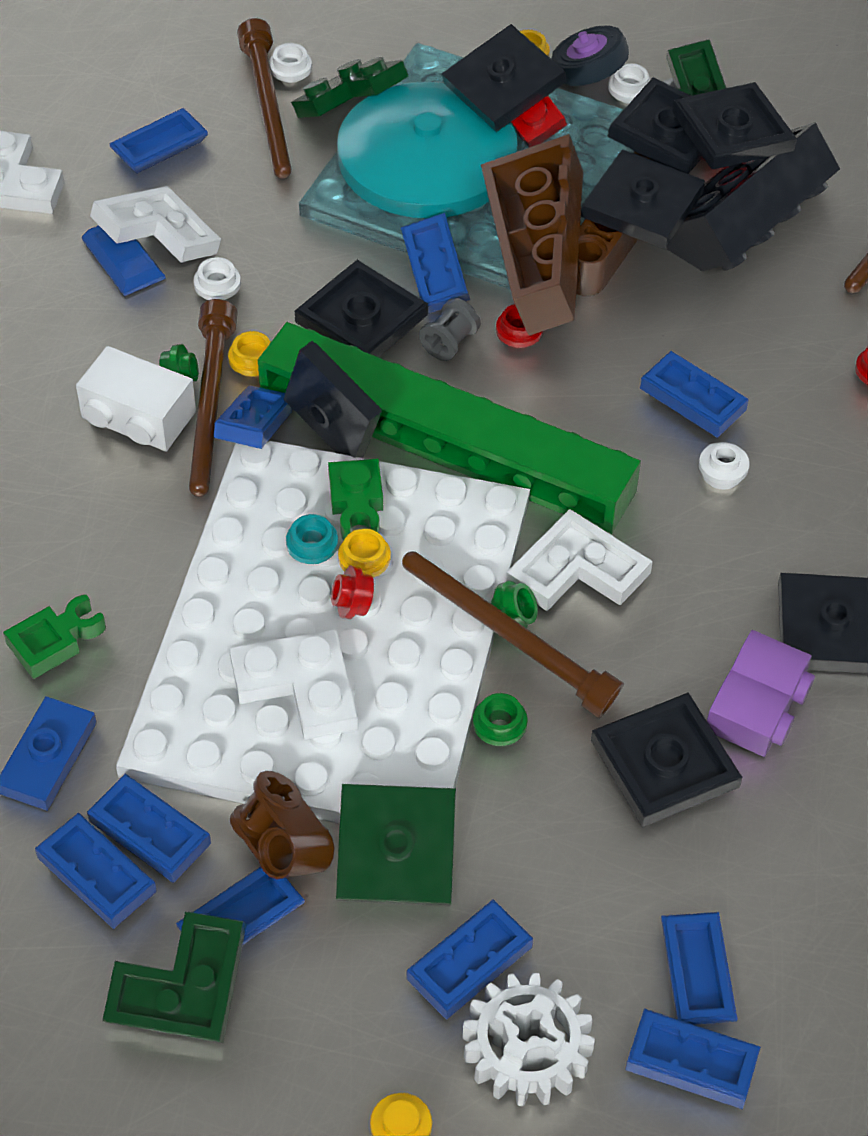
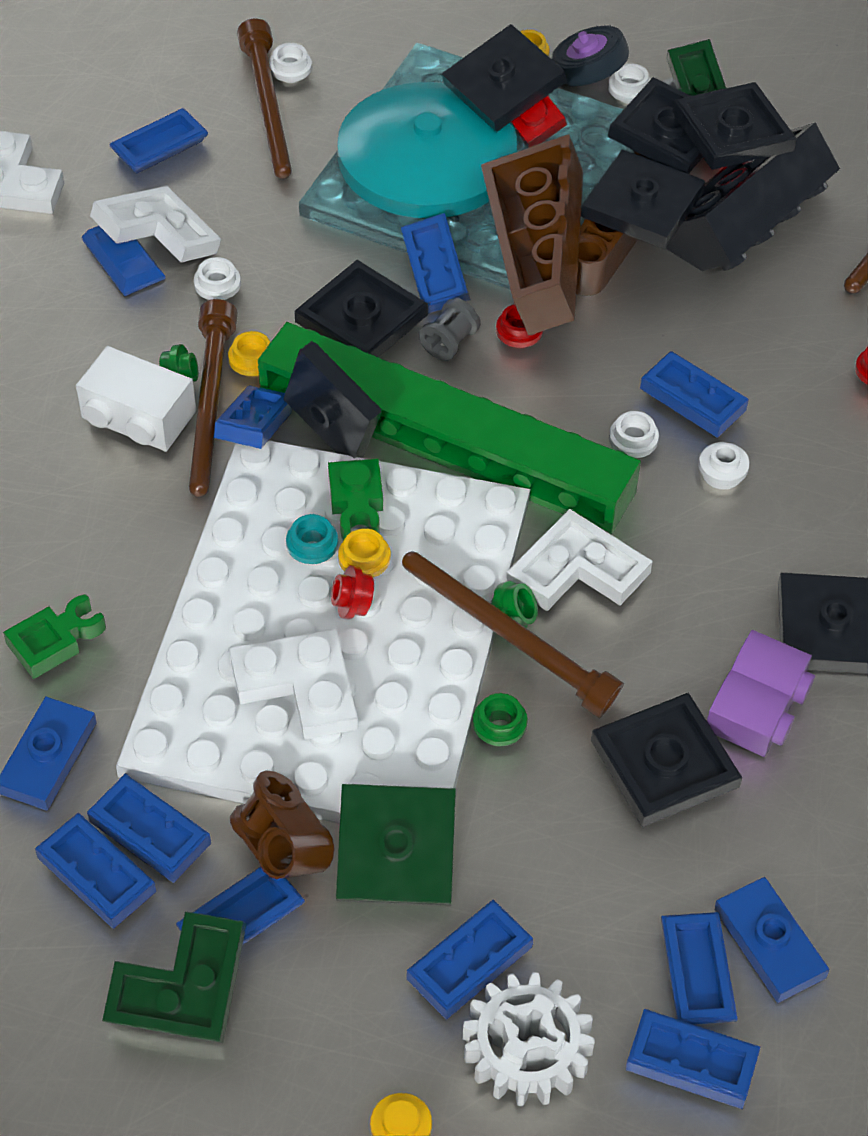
dark green plate [291,57,409,118] -> none
none -> white plate [609,411,659,458]
none -> blue plate [714,877,830,1003]

